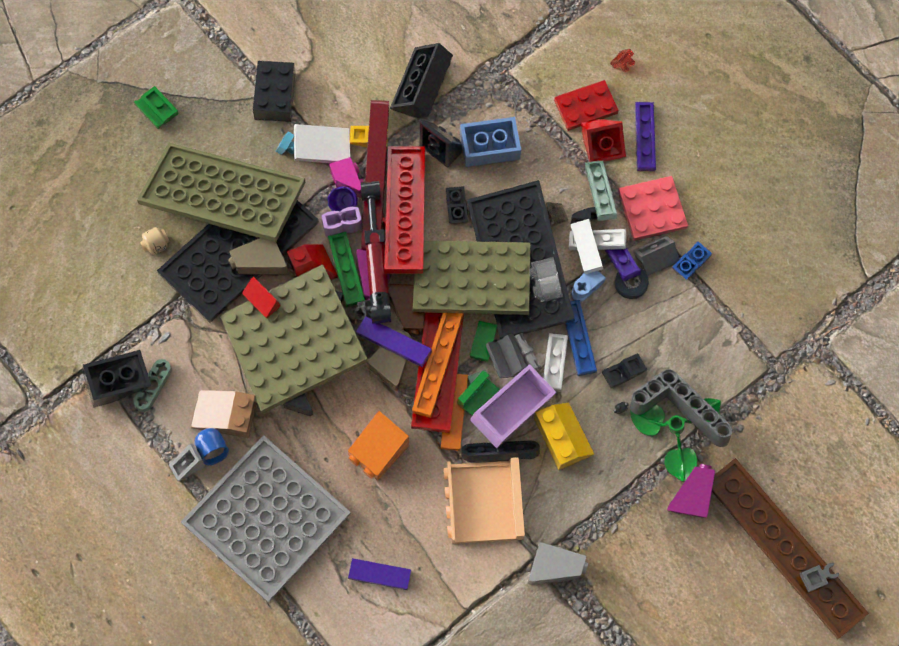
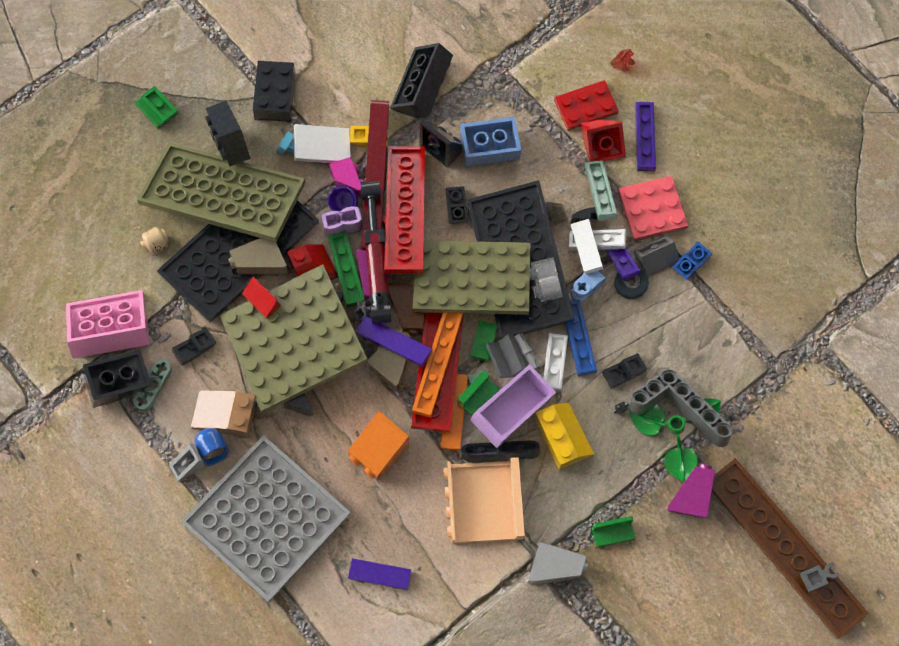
none -> bright pink slope [66,290,150,359]
none -> black slope [172,327,216,366]
none -> black brick [205,101,251,167]
none -> green panel [591,516,636,548]

